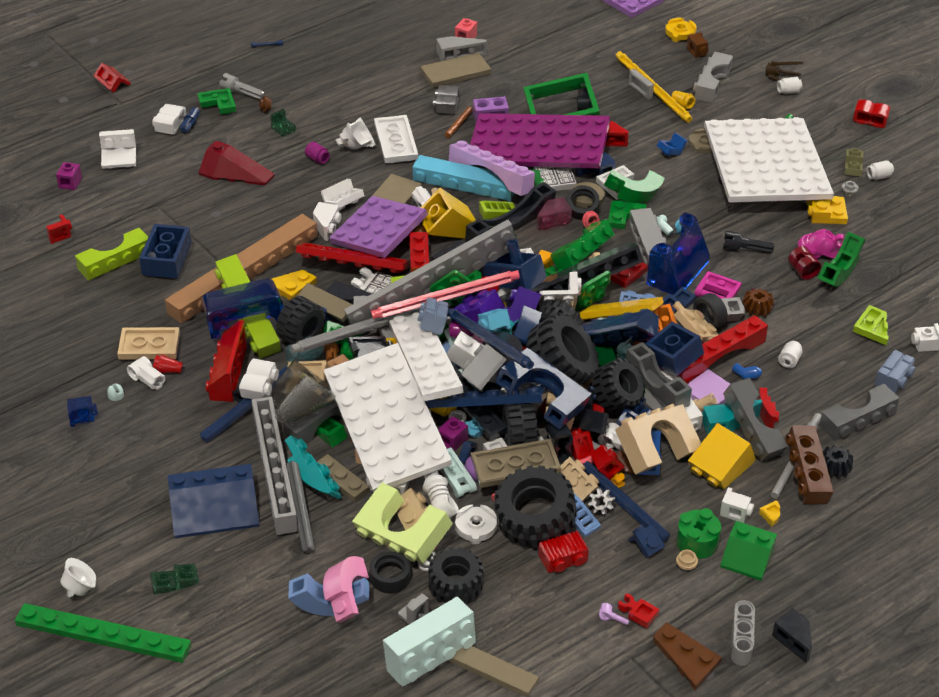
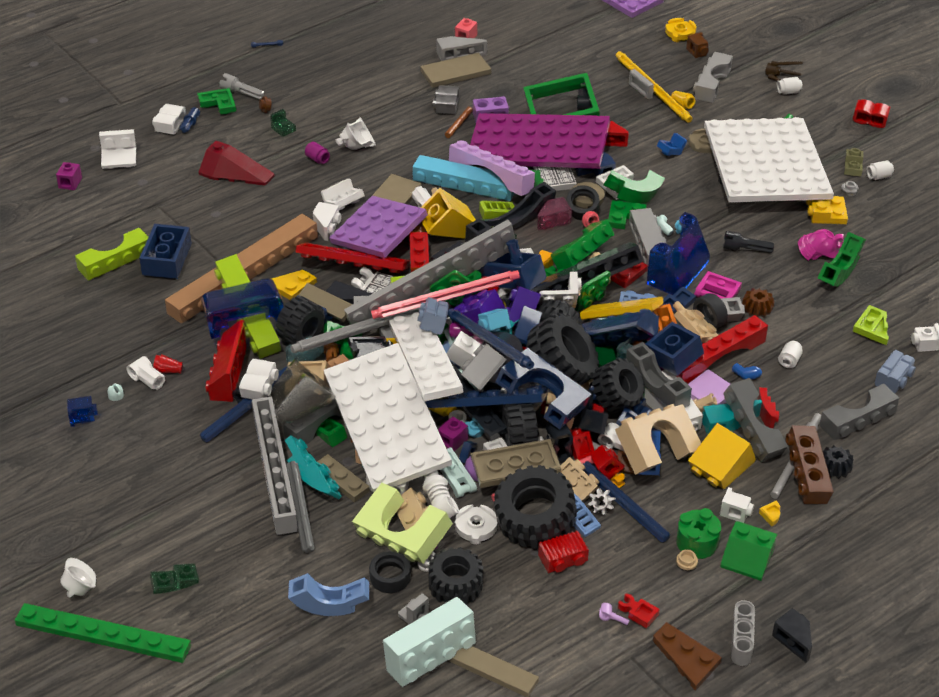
red bracket [46,214,72,244] -> none
red panel [94,63,131,92] -> none
tan plate [118,327,180,360] -> none
dark blue slope [168,464,259,538] -> none
bright pink arch [323,556,369,623] -> none
white plate [374,115,418,163] -> none
dark blue bracket [628,525,665,558] -> none
dark red wheel [788,246,821,280] -> none

